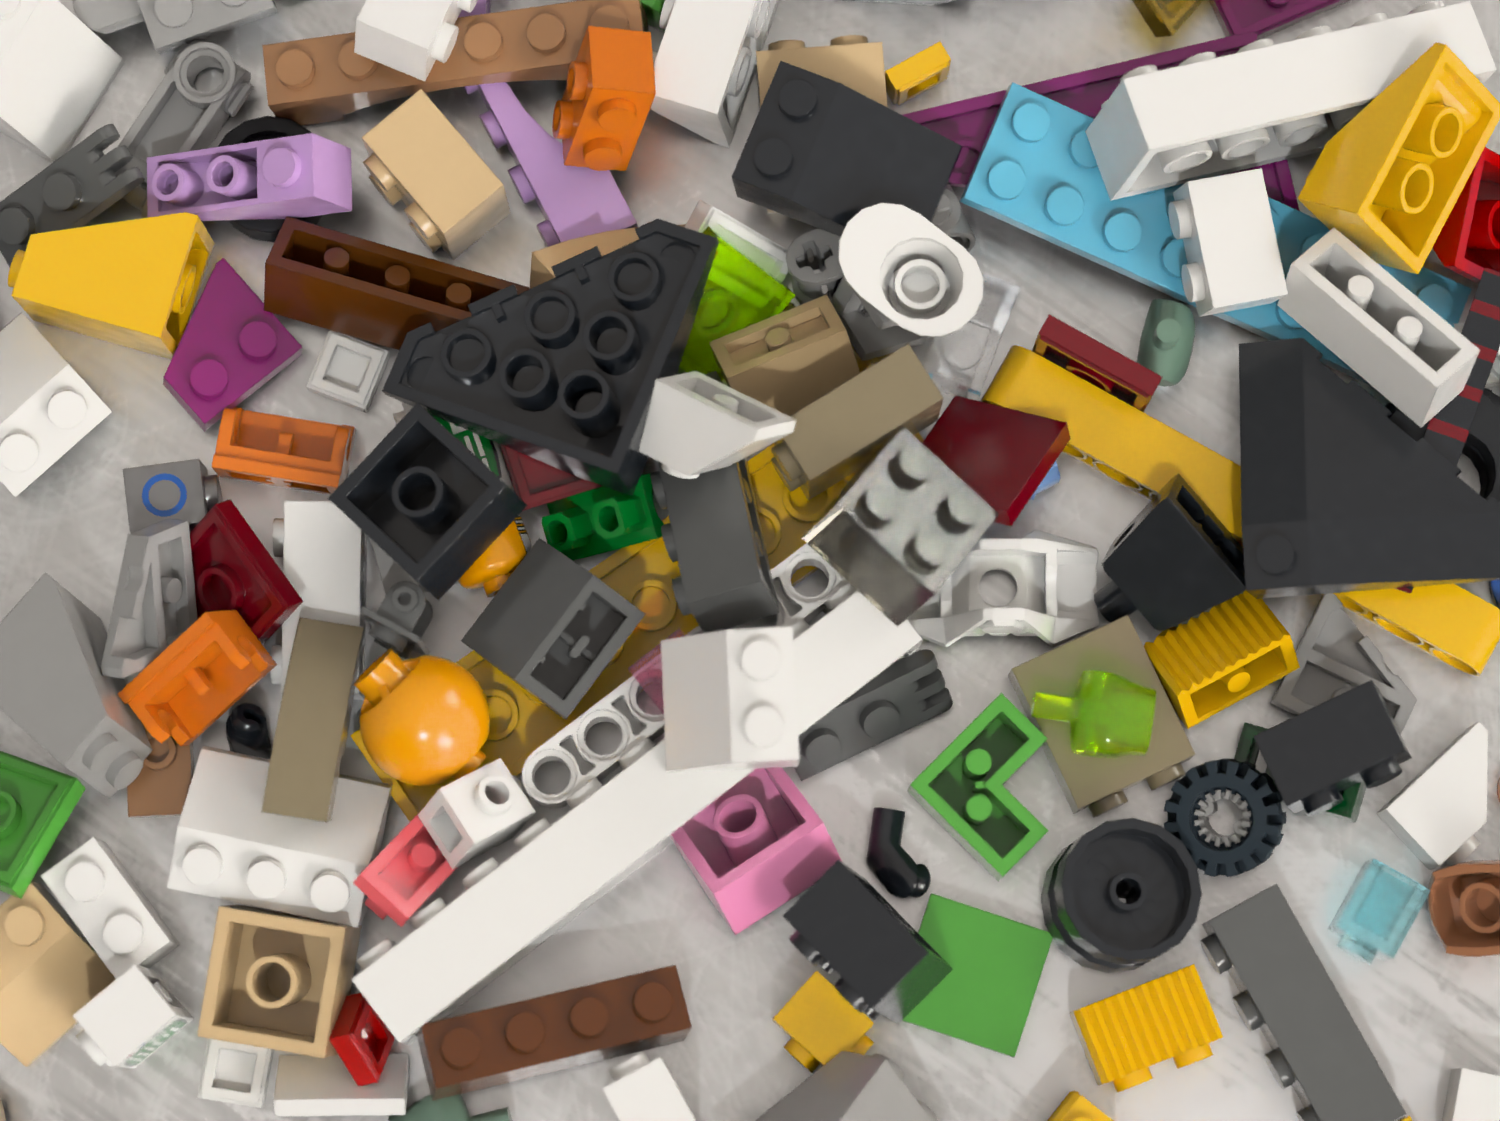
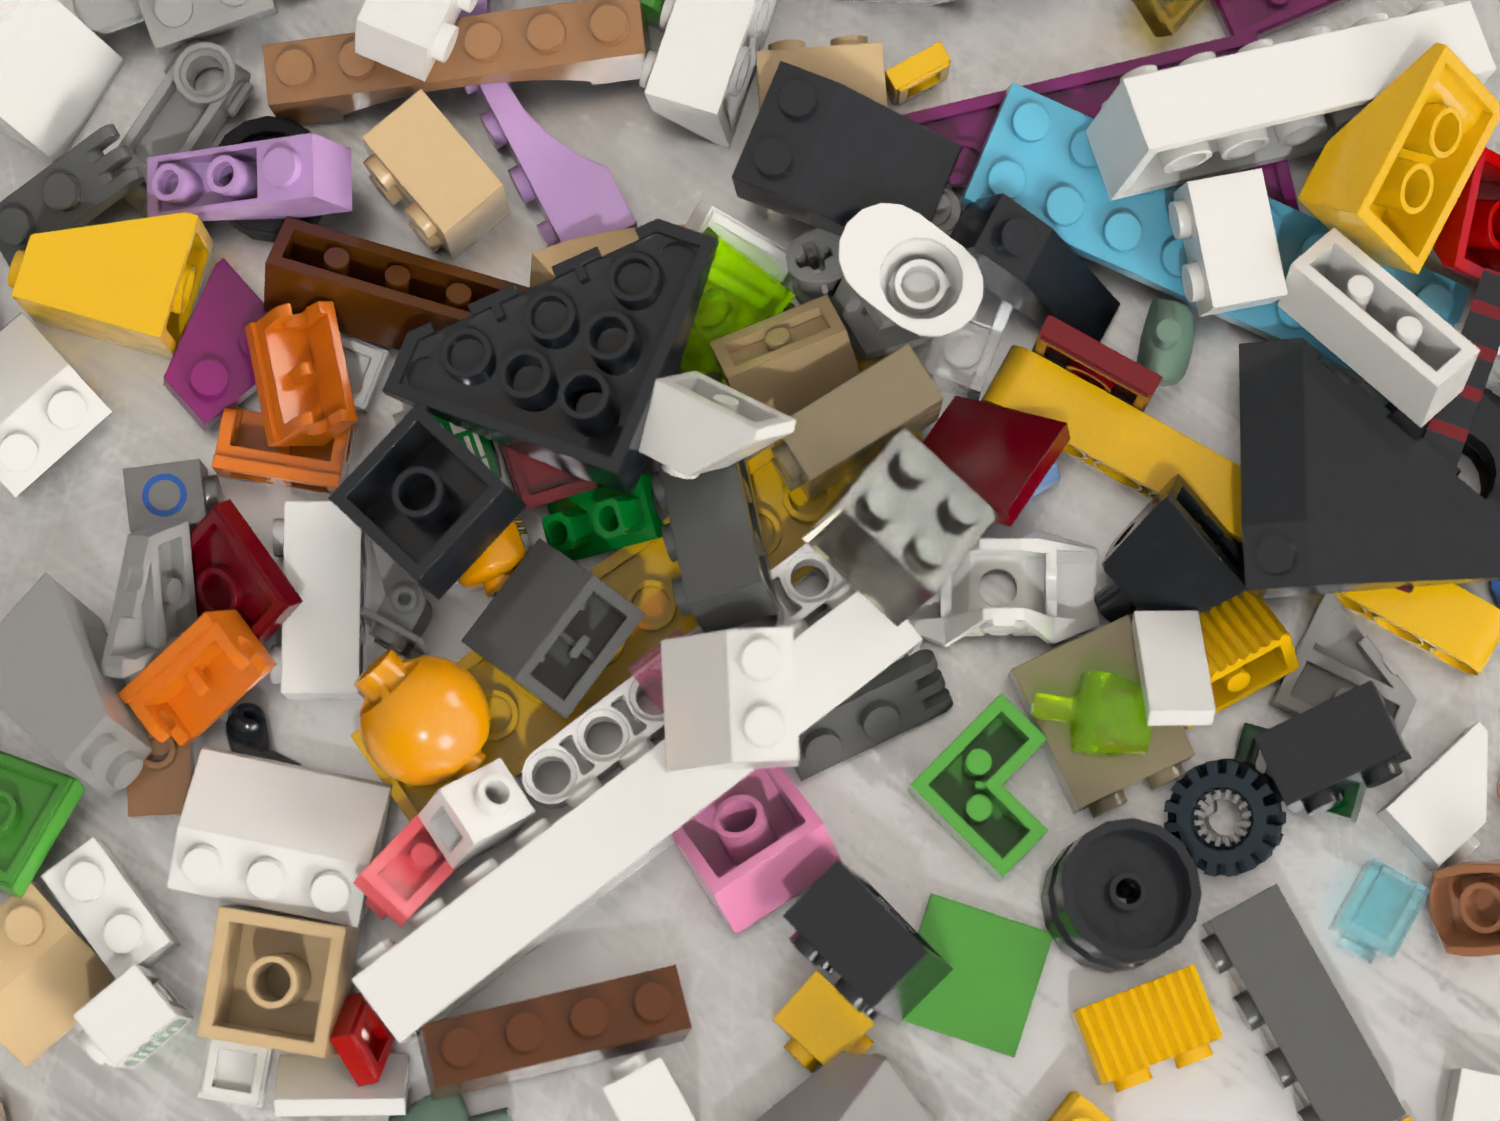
dark tan slope [261,617,365,822] -> none
orange brick [552,26,656,171] -> none
black arm [867,807,931,899] -> none
none -> orange hinge [245,301,358,446]
none -> black slope [950,193,1120,342]
none -> white tile [1131,610,1216,726]

